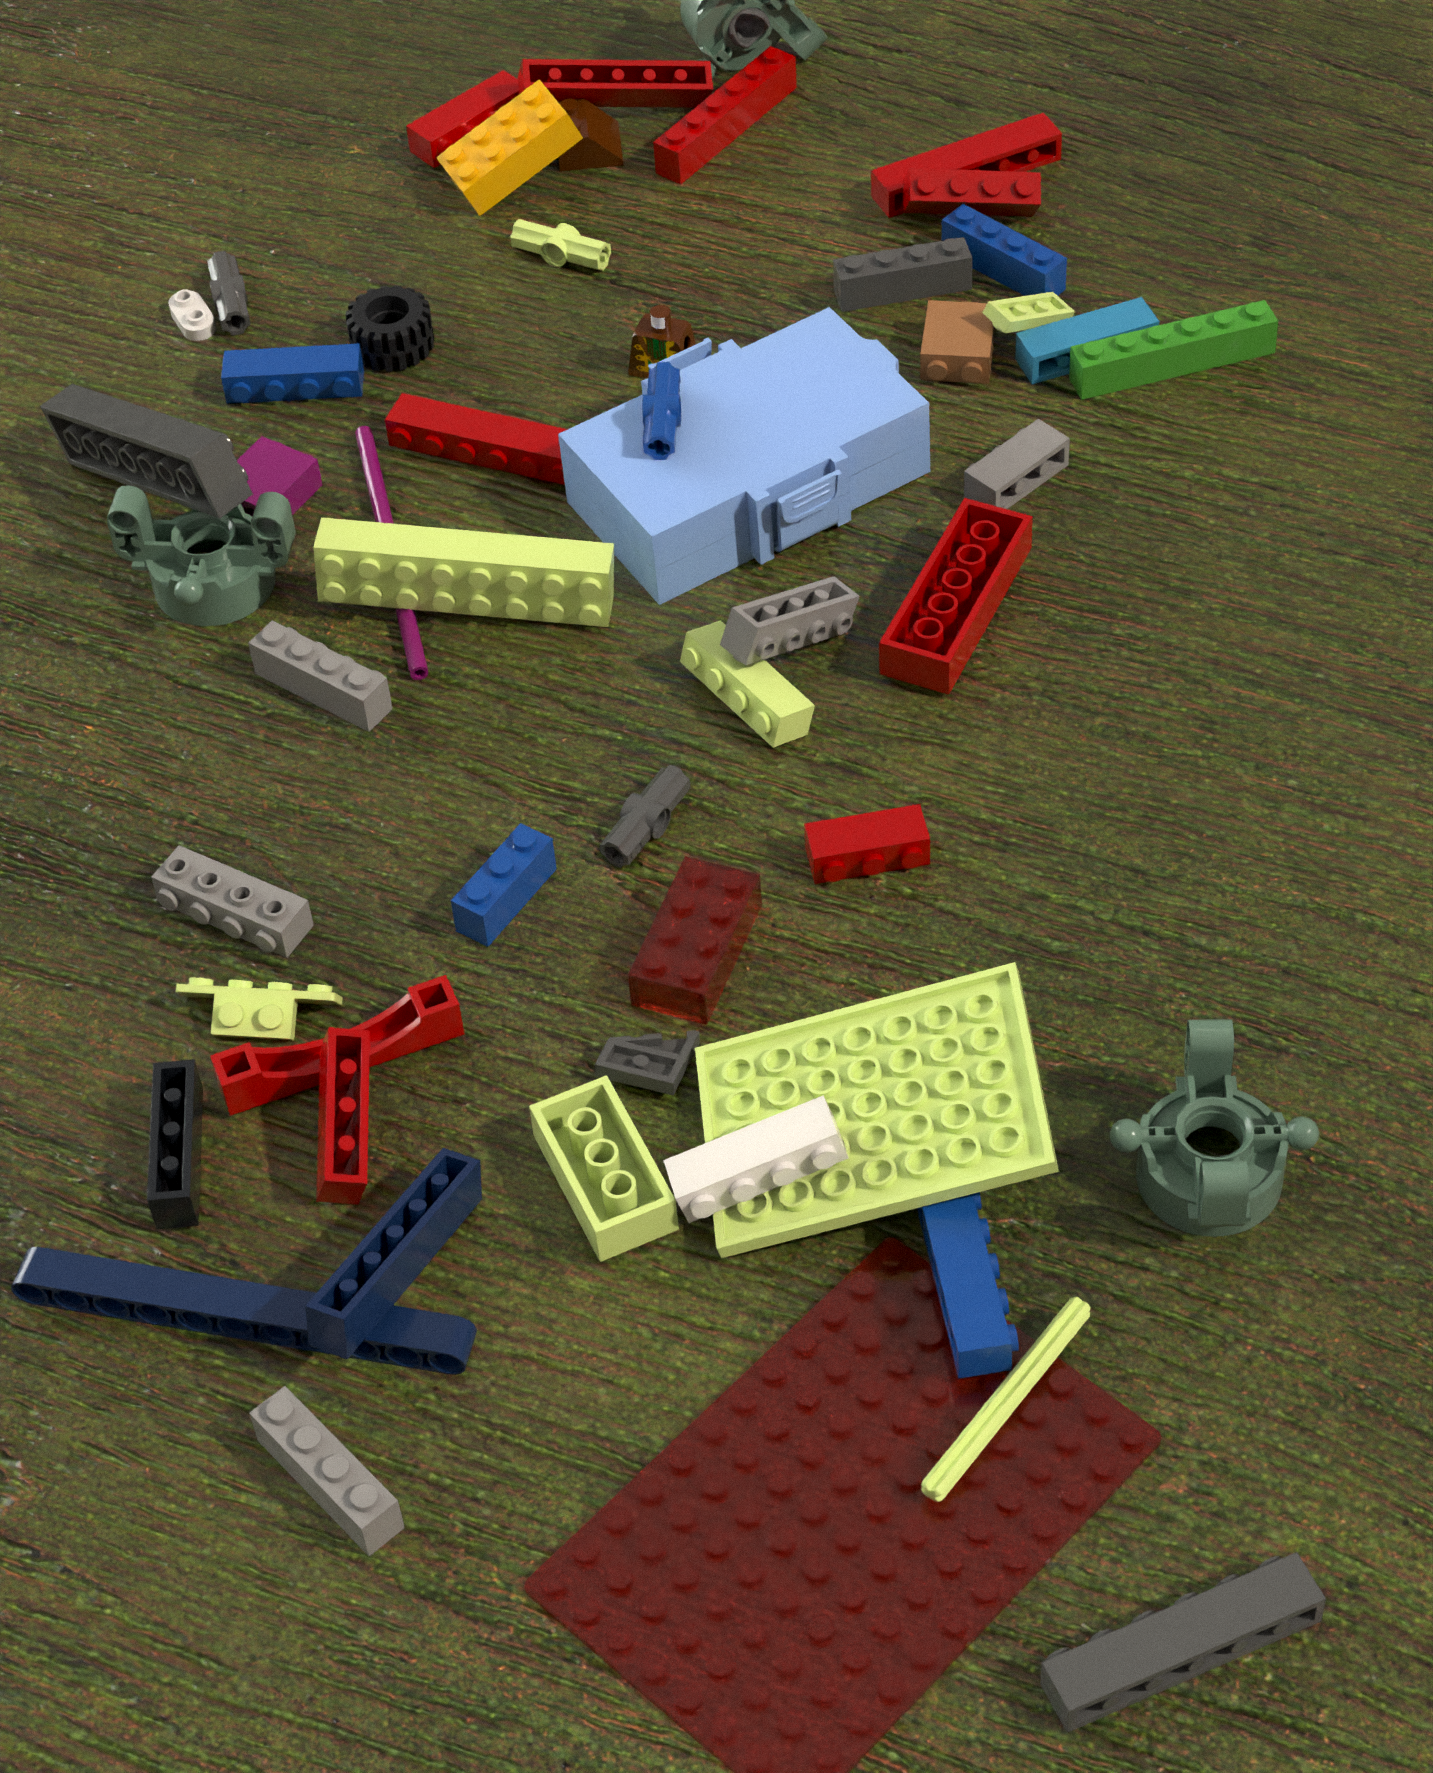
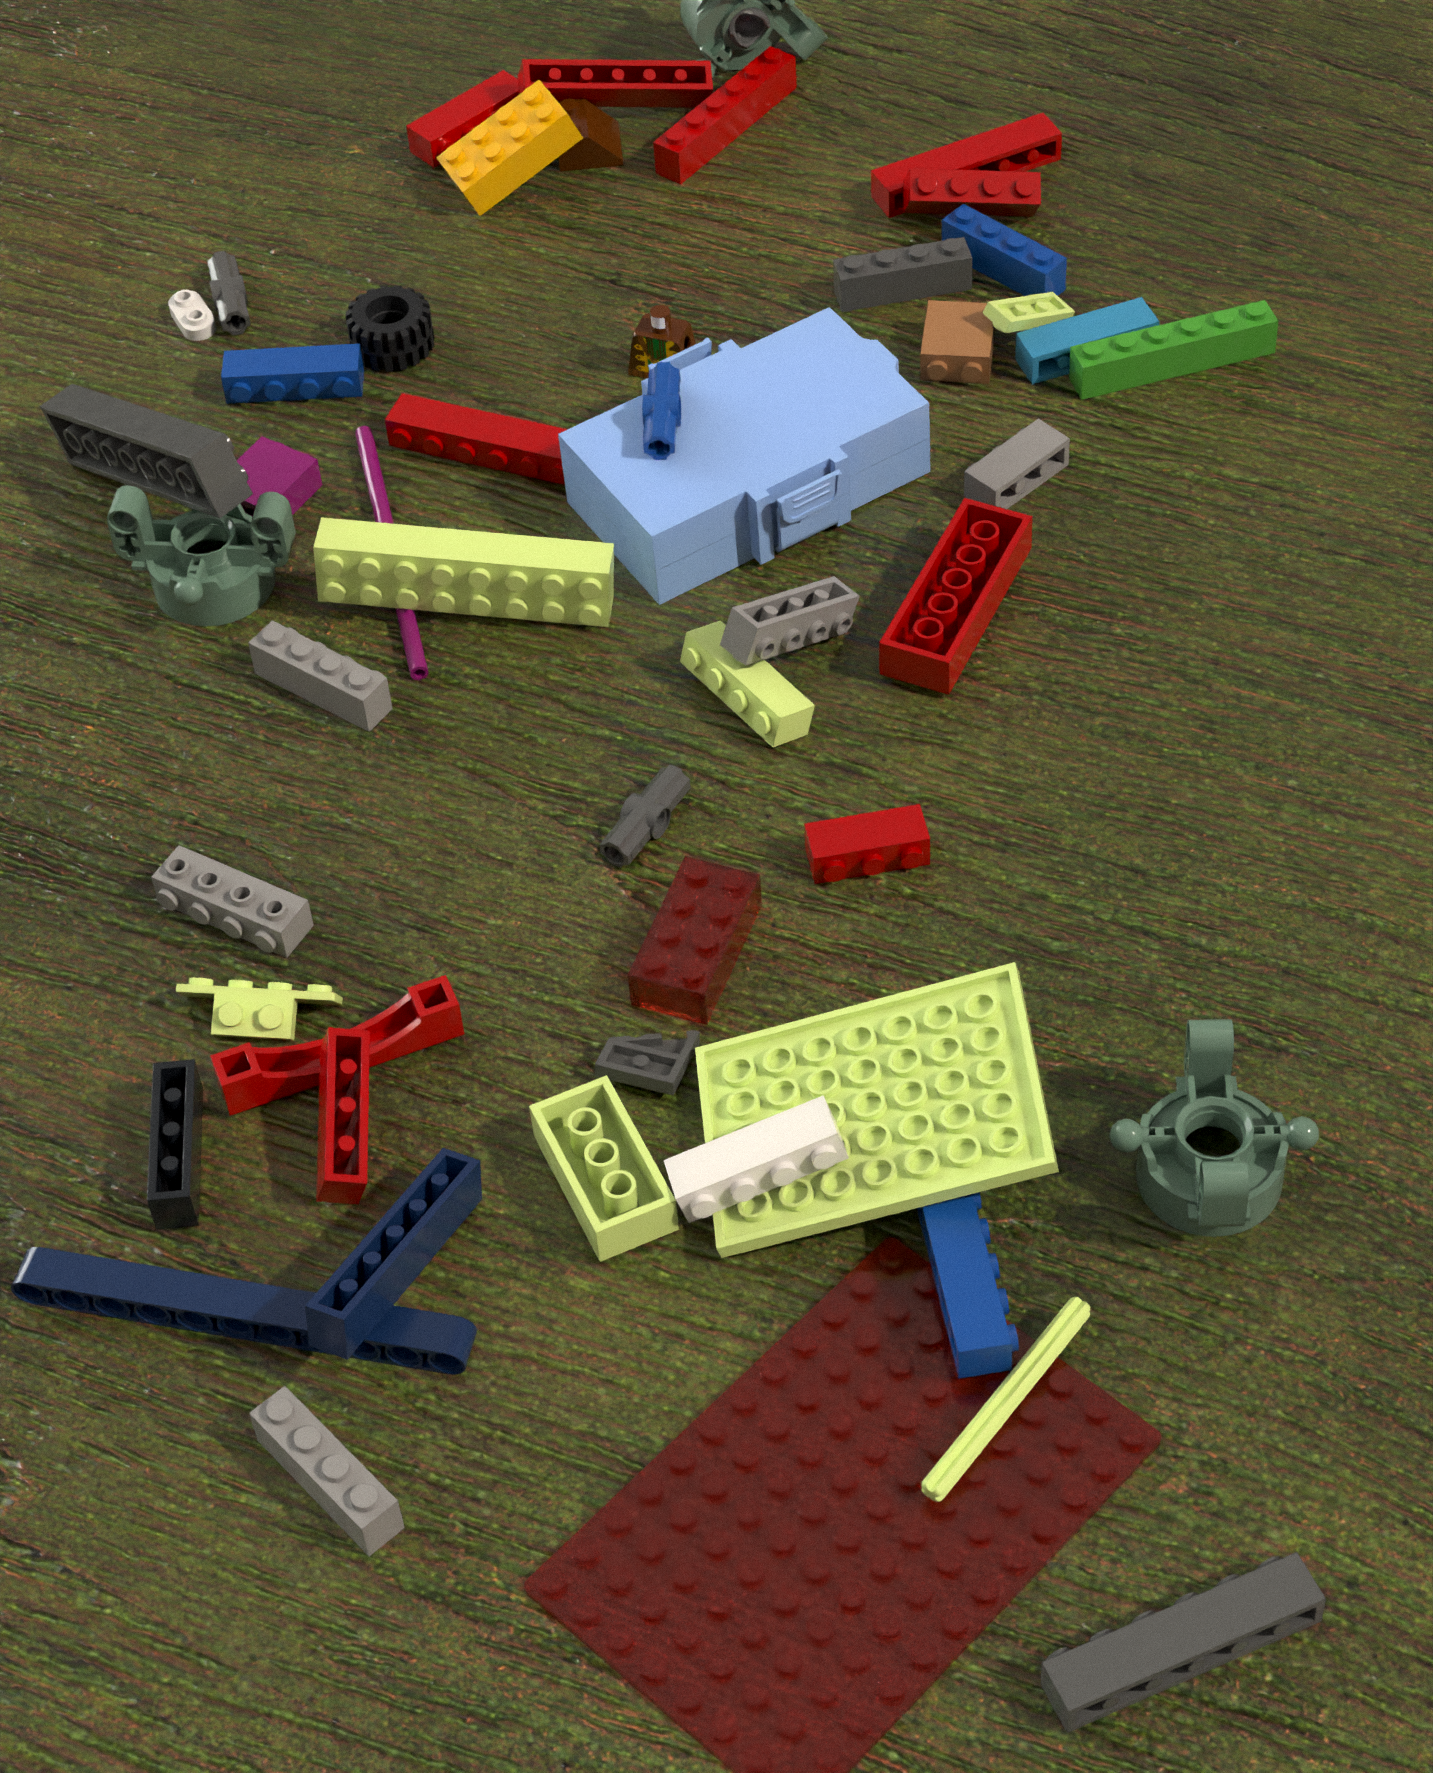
blue brick [451,823,557,947] -> none
yellowish green piece [510,219,611,271] -> none

